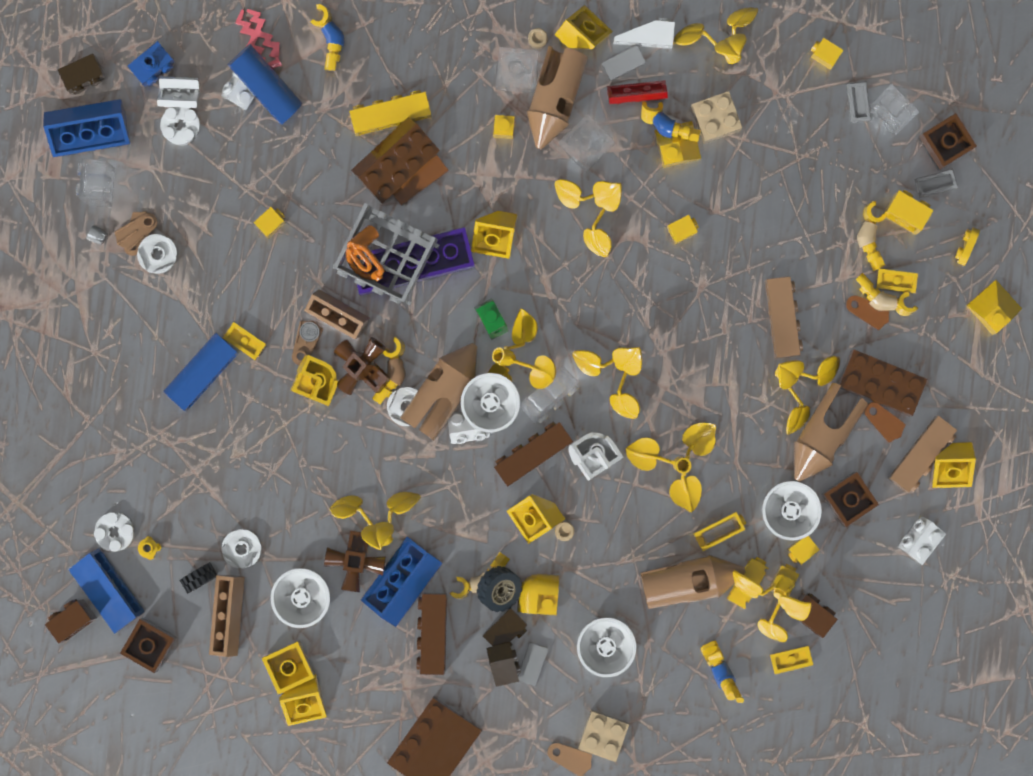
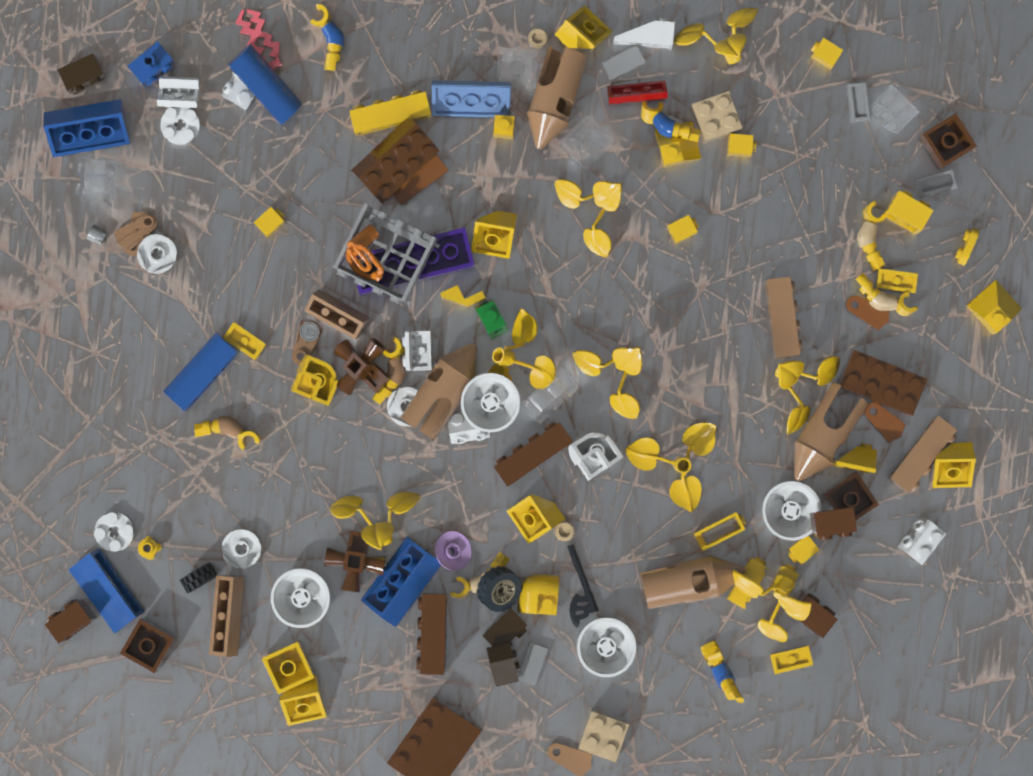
none -> piece [194,416,262,450]
none -> white bracket [402,331,433,371]
none -> medium blue tile [432,80,511,117]
none -> lavender dish [435,531,472,571]
none -> yellow slope [440,285,486,308]
none -> black piece [567,544,599,628]
none -> yellow brick [727,133,757,157]
none -> reddish brown brick [809,507,857,540]
none -> yellow slope [832,443,877,473]

